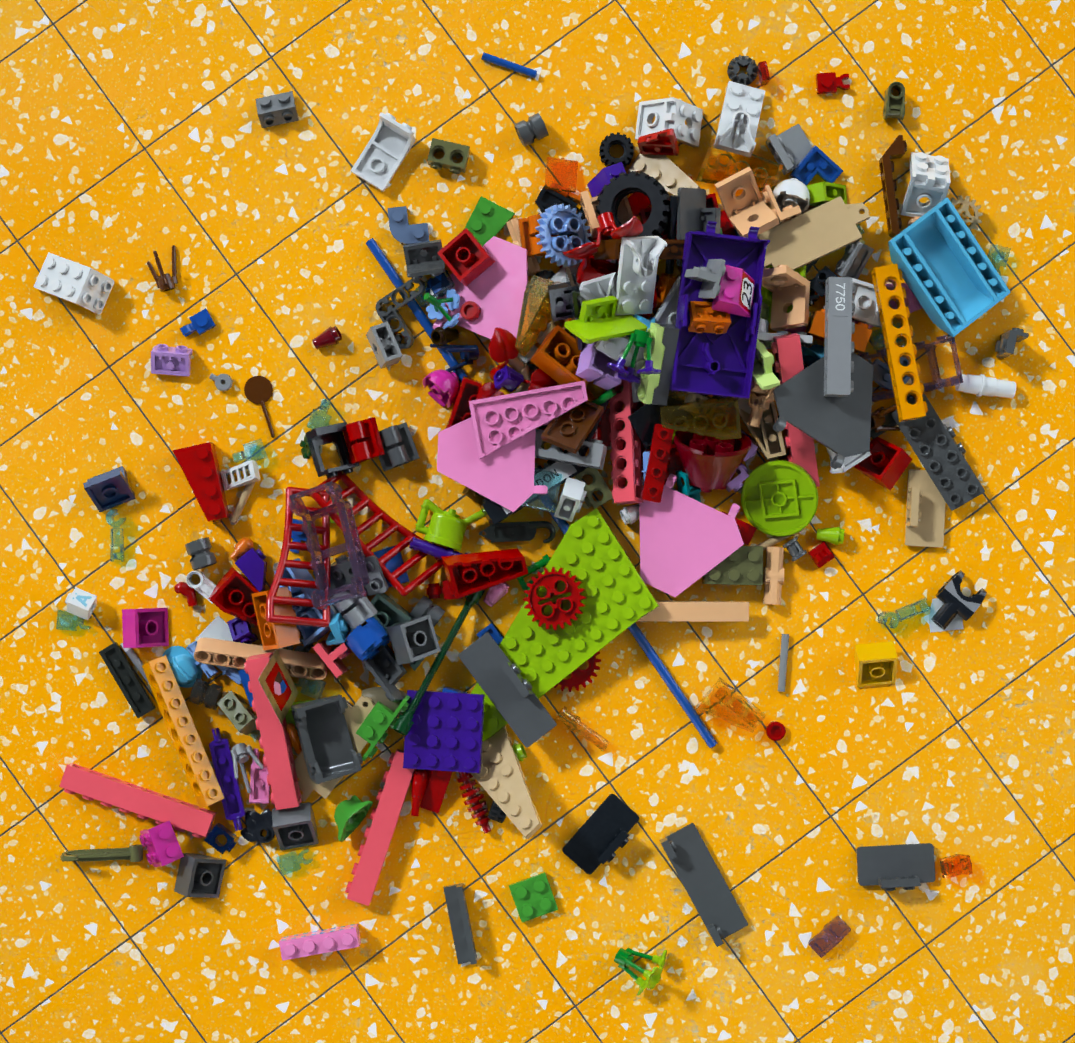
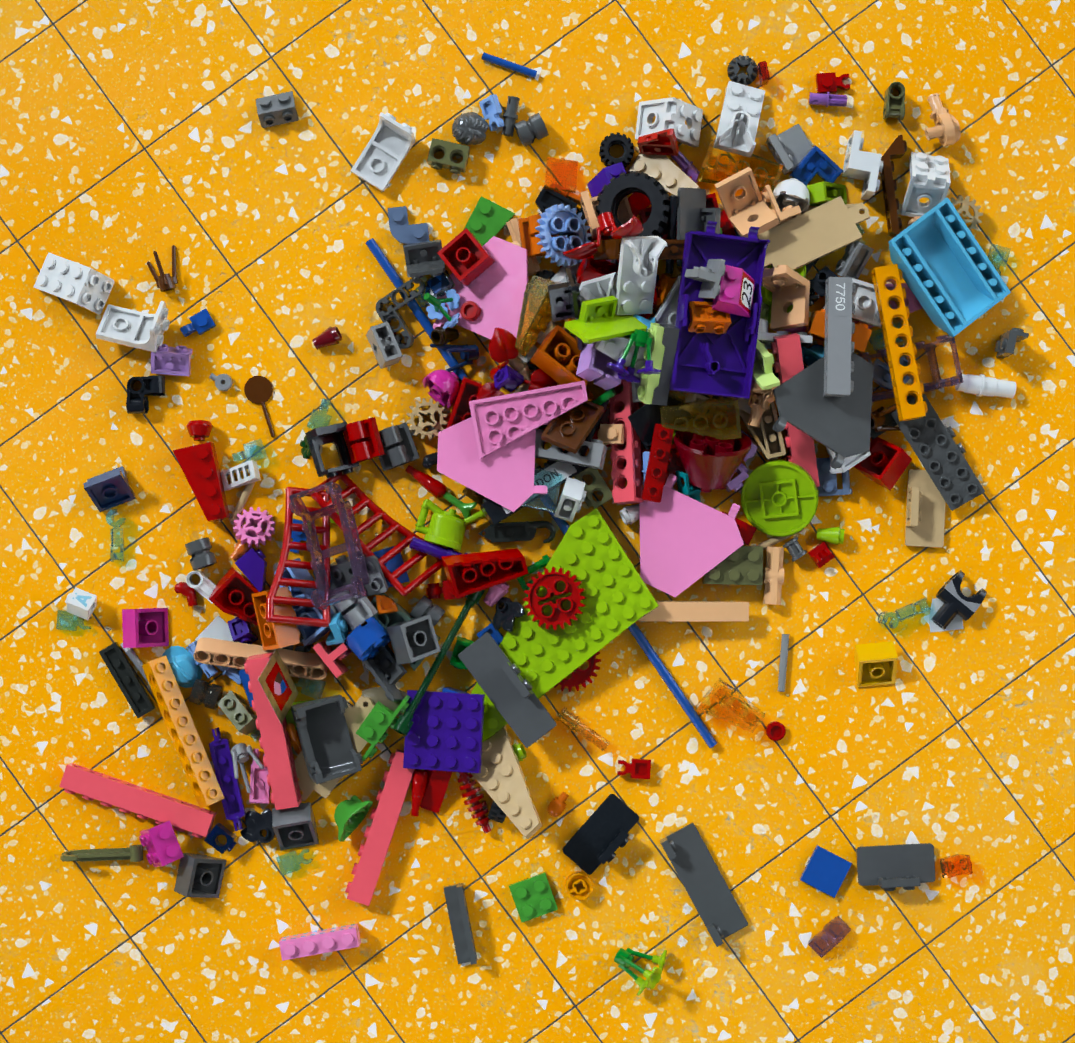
none -> white bracket [95,301,170,353]
none -> black piece [126,376,165,414]
none -> red cone [186,420,213,441]
none -> bright pink gear [233,507,275,548]
none -> orange tile [375,595,398,615]
none -> red piece [405,465,477,518]
none -> tan gear [406,398,448,440]
none -> black arm [422,452,438,469]
none -> green bracket [449,636,475,670]
none -> dark grey hair [452,112,489,145]
none -> light blue plate [479,94,504,131]
none -> black plate [493,597,525,632]
none -> dark grey pin [501,96,520,137]
none -> orange cylinder [547,791,569,817]
none -> light orange wheel [565,871,593,900]
none -> light nougat bracket [597,424,625,445]
none -> red plate [617,758,651,779]
none -> medium lavender axle [671,151,704,183]
none -> blue tile [800,845,852,898]
none -> medium lavender axle [809,92,847,108]
none -> sand blue plate [816,457,853,497]
none -> white bracket [842,130,883,200]
none -> light nougat pin [925,93,961,147]

